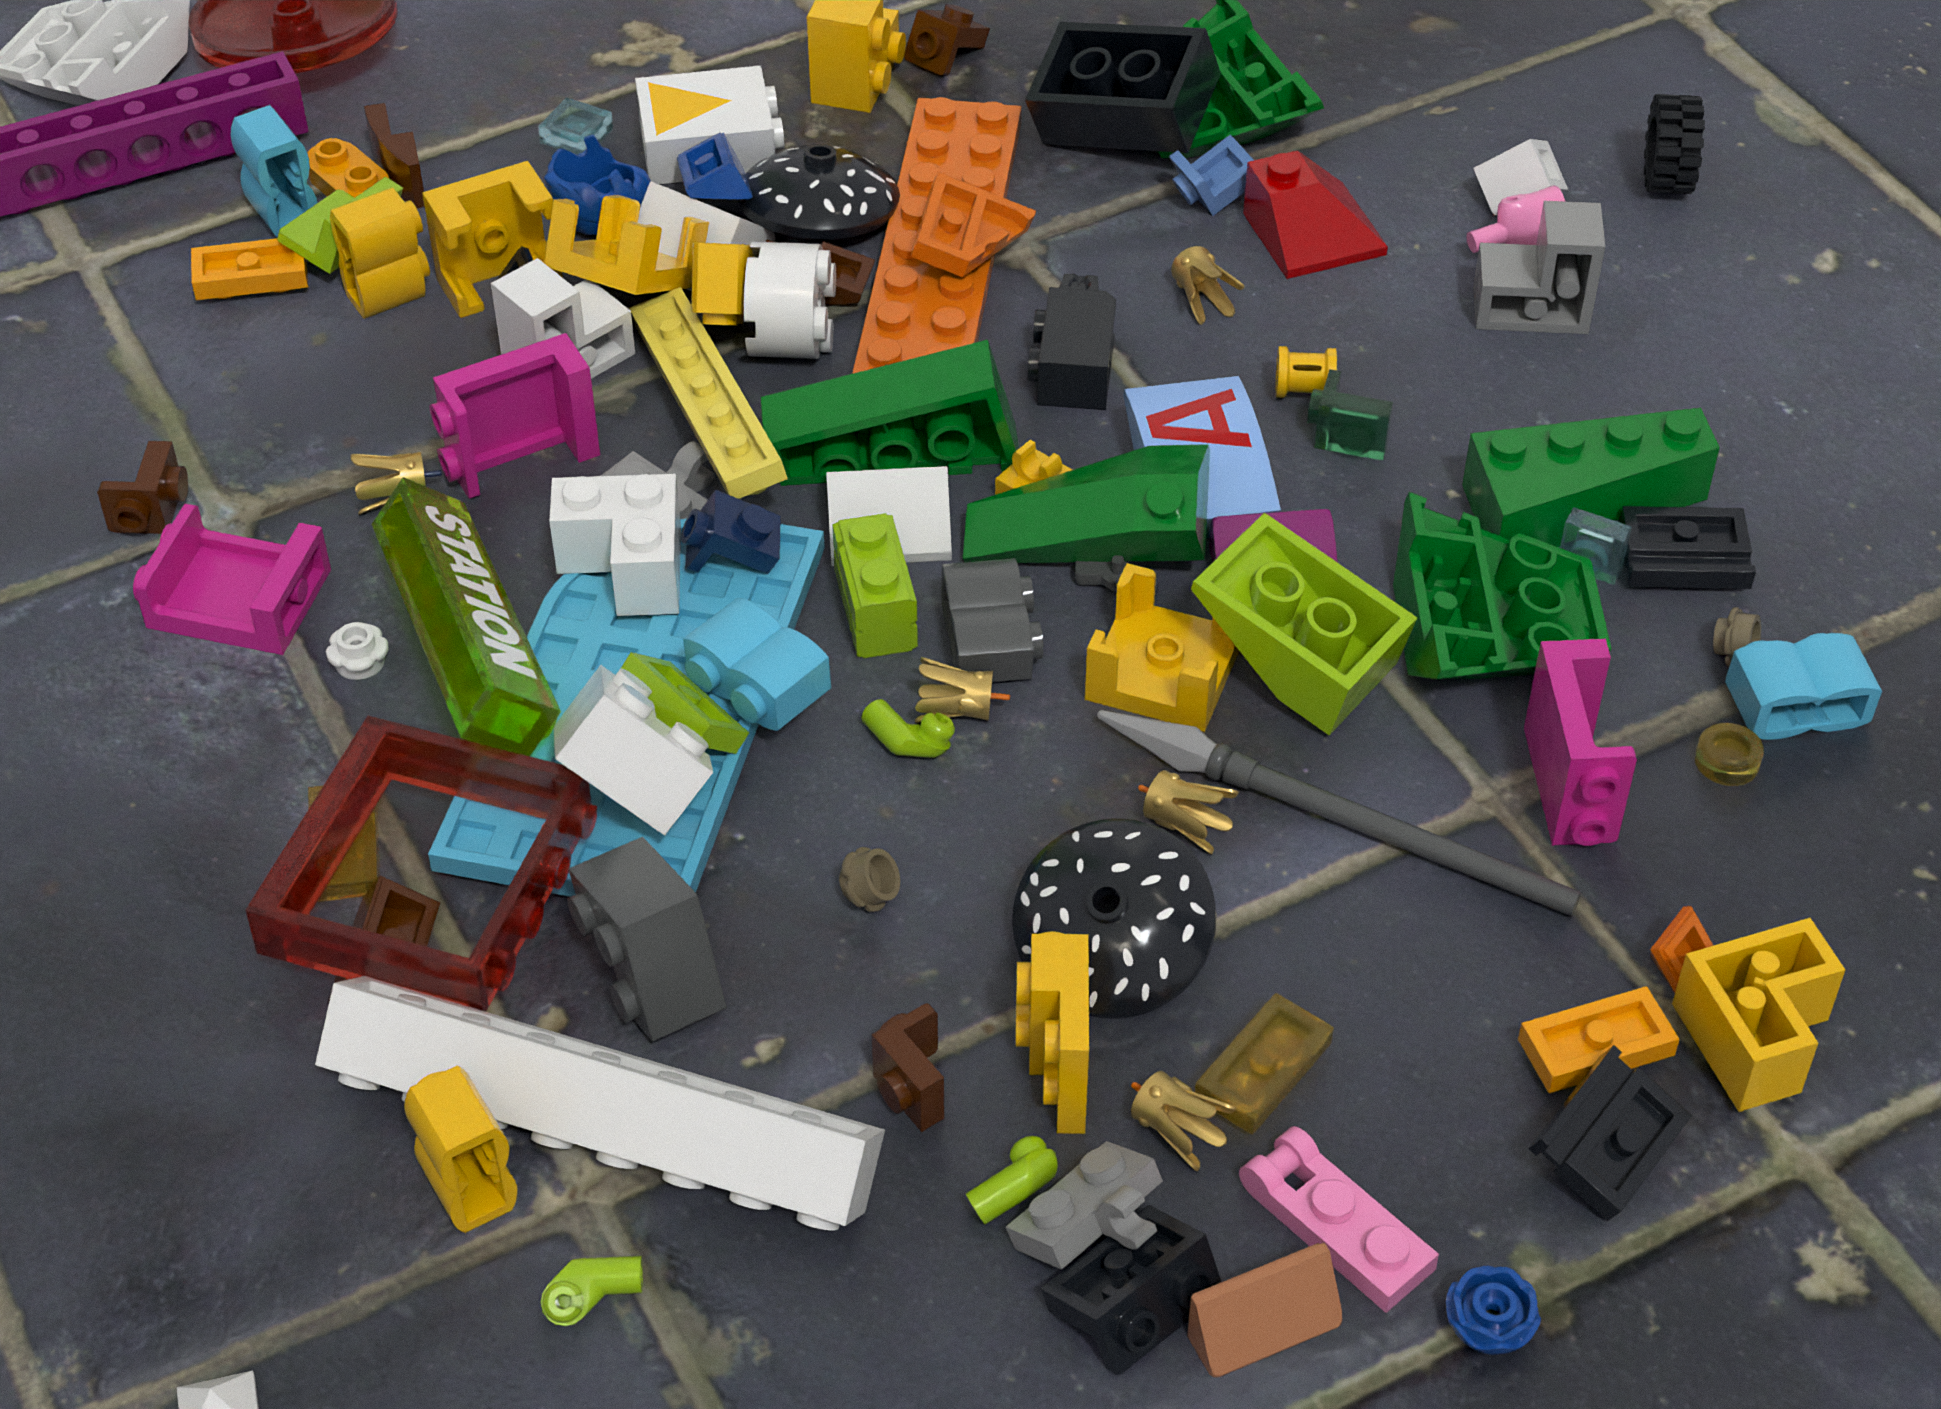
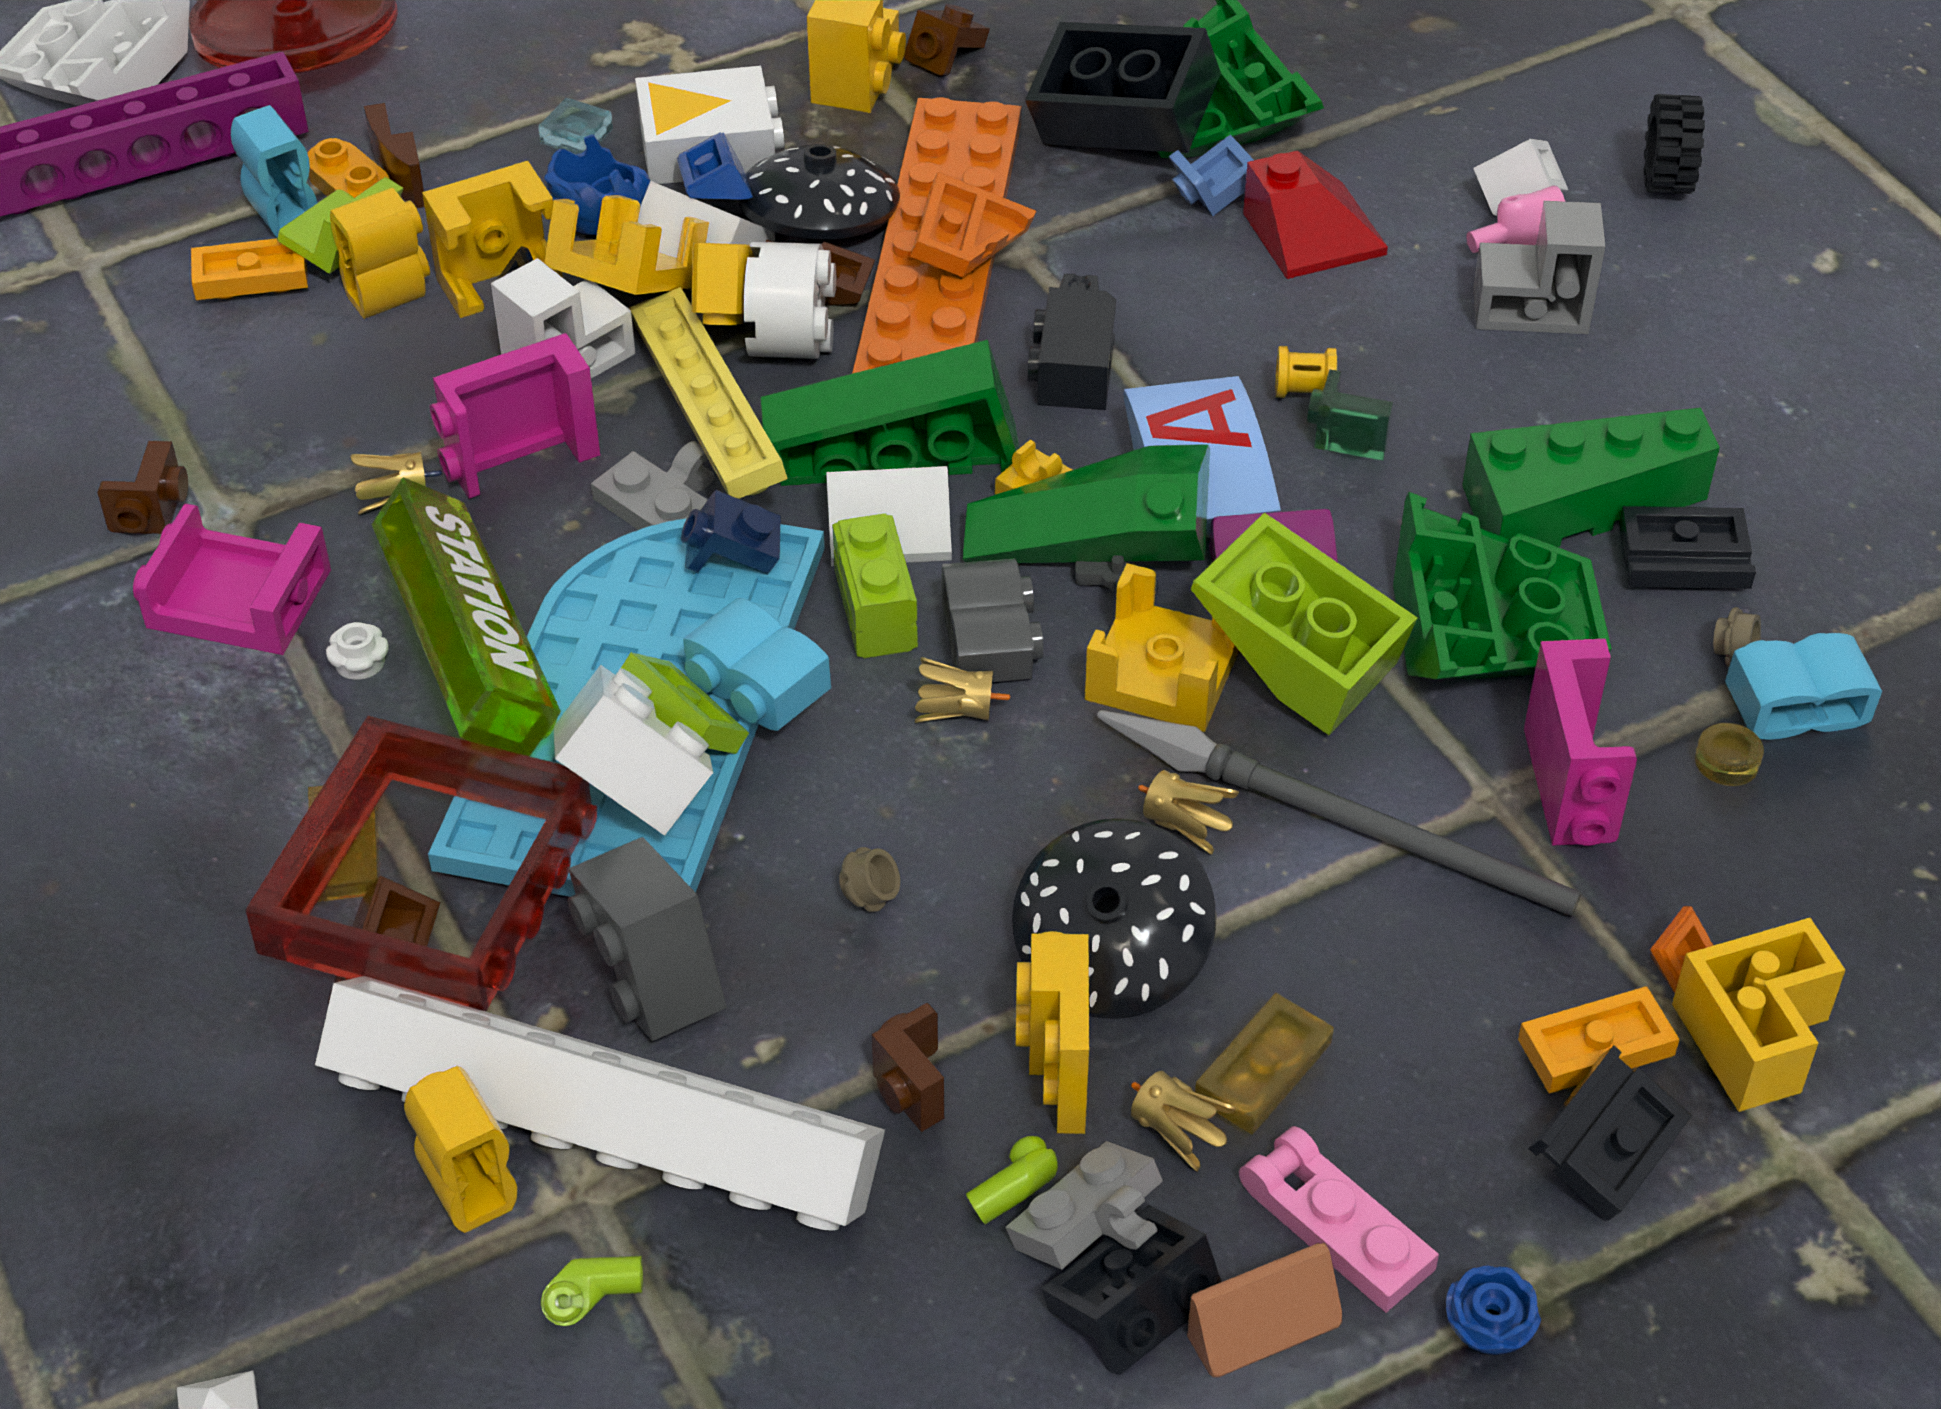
white brick [549,474,681,616] -> none
lime arm [861,699,955,758] -> none
pearl gold piece [1171,246,1245,325] -> none
clear light blue plate [1560,507,1632,585] -> none

